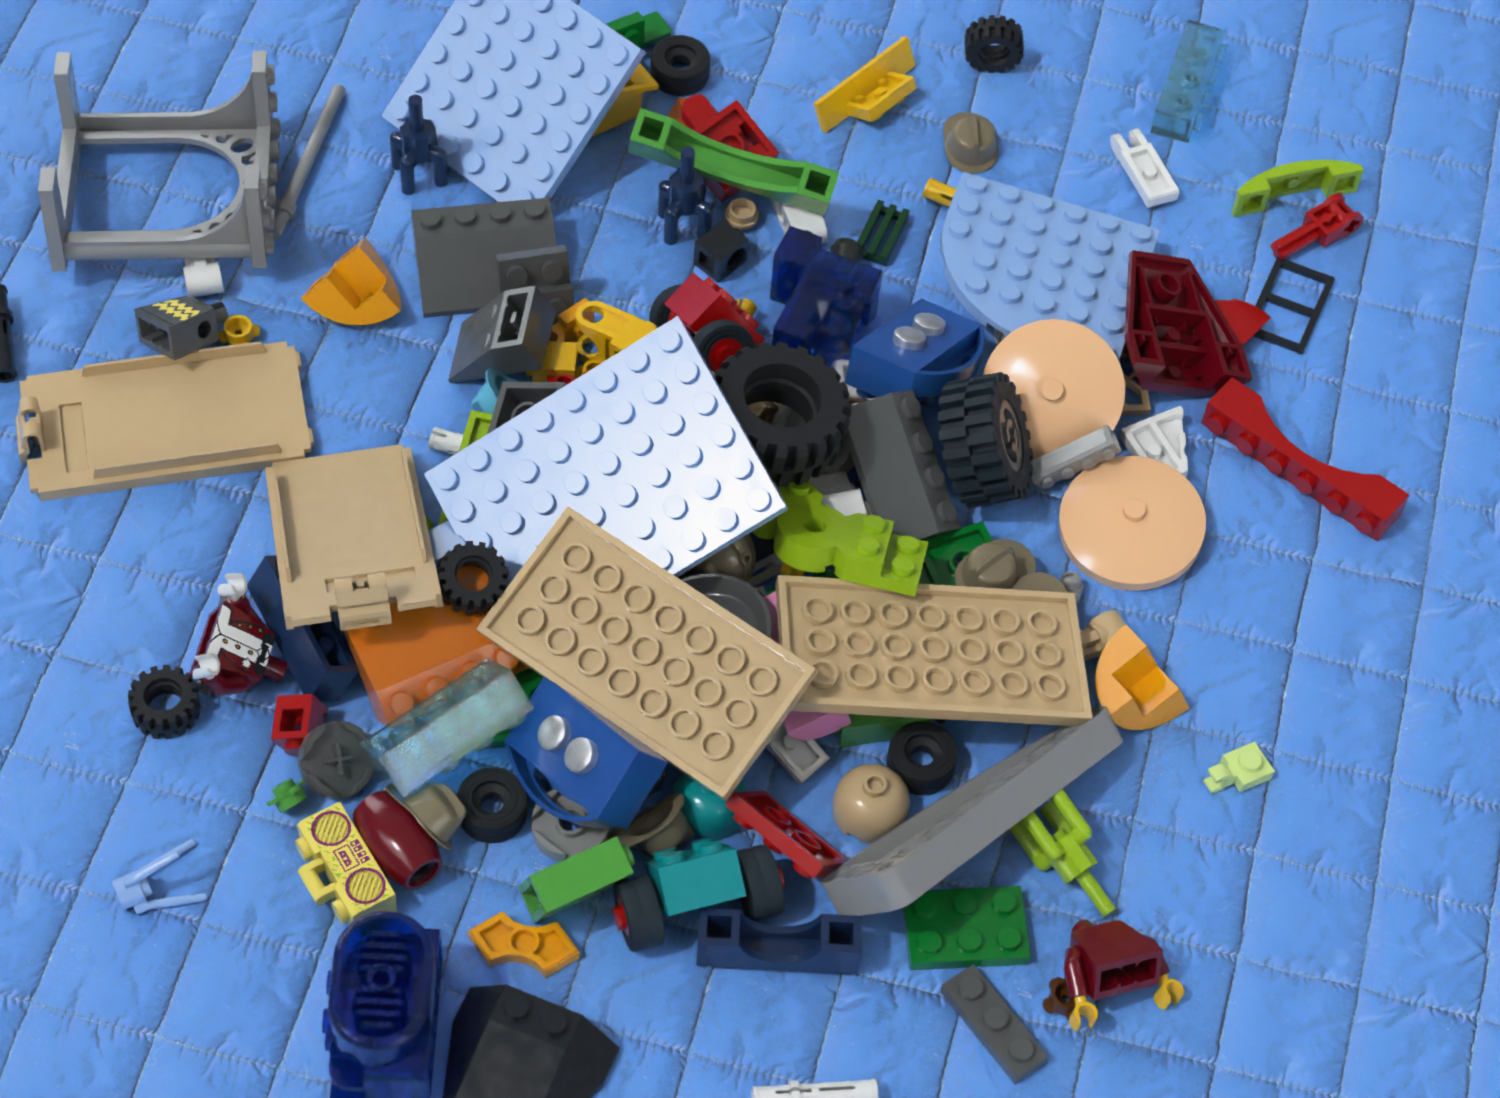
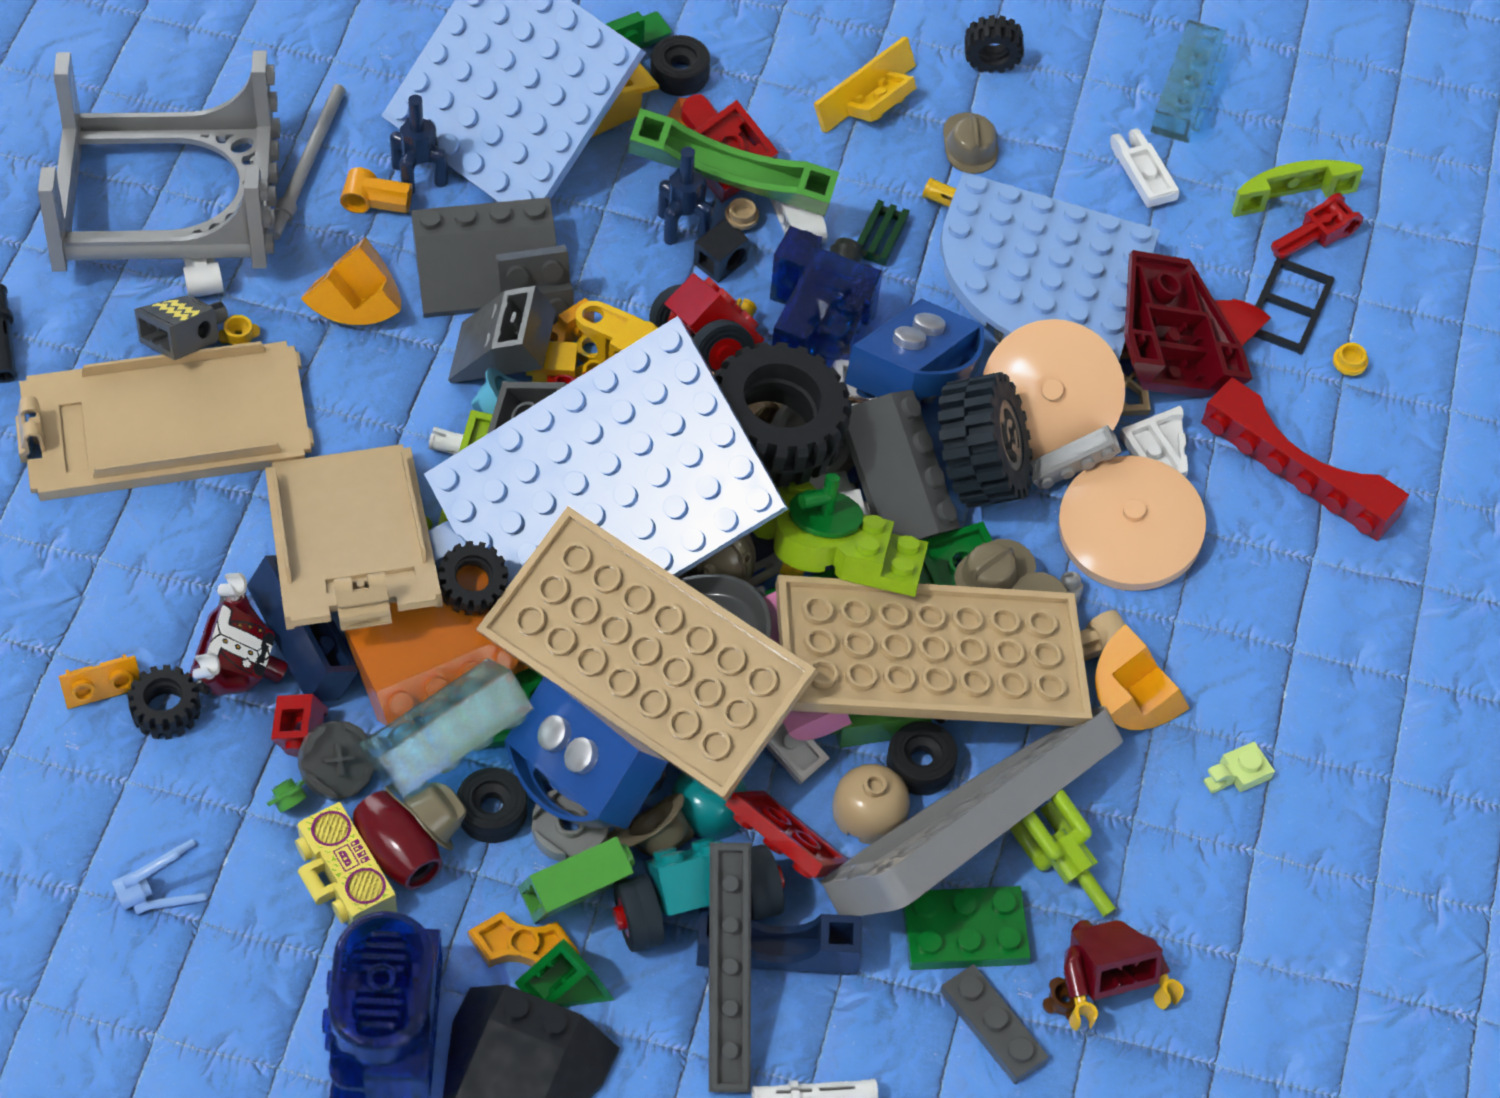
none -> light orange hinge [58,654,140,709]
none -> light orange piece [340,167,413,213]
none -> green slope [514,939,615,1007]
none -> dark grey tile [708,842,751,1092]
none -> green shield [788,473,863,538]
none -> yellow plate [1332,342,1368,376]

